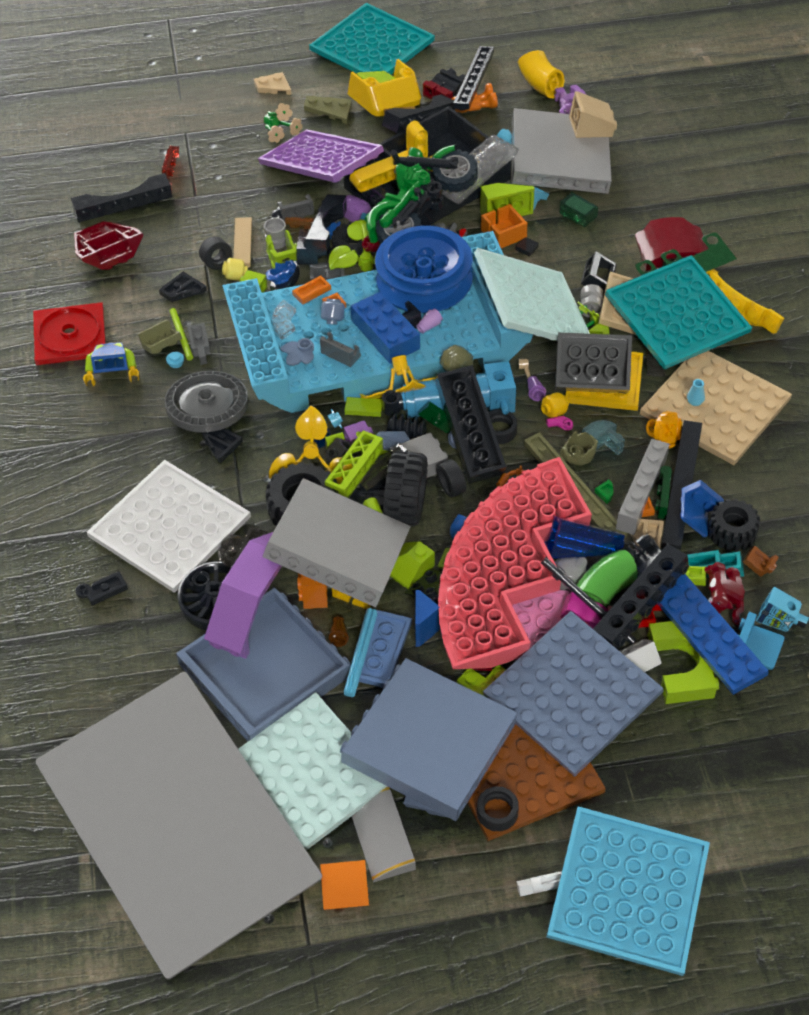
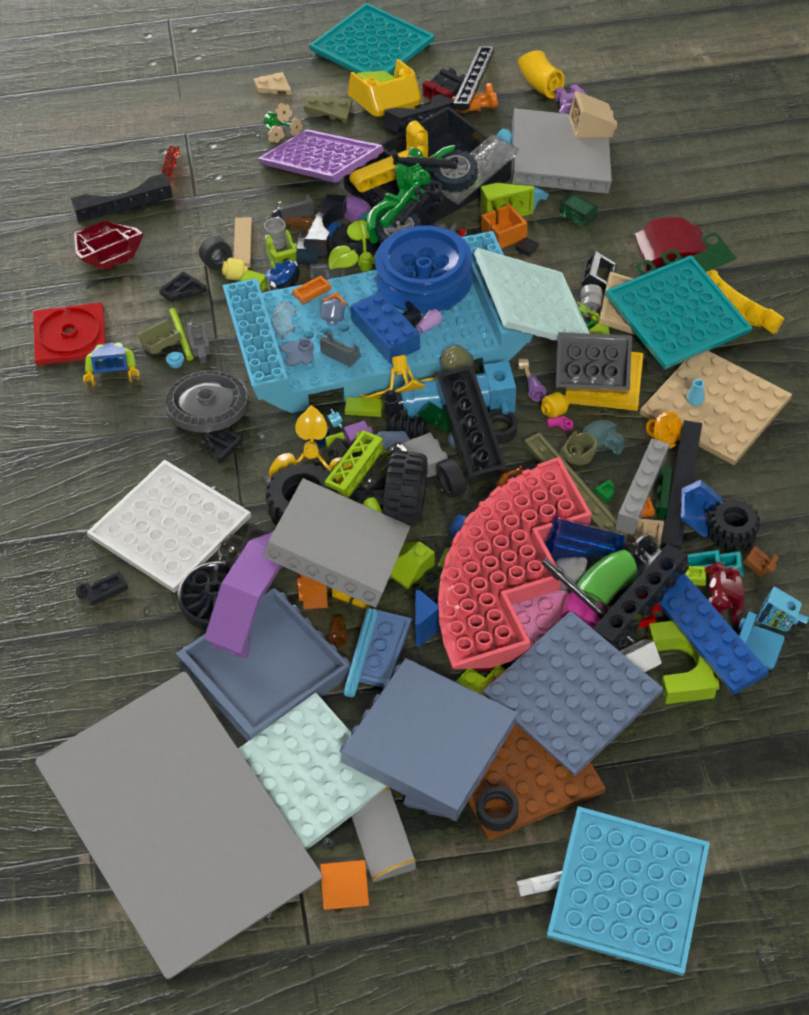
dark red cone [362,236,381,253] -> none

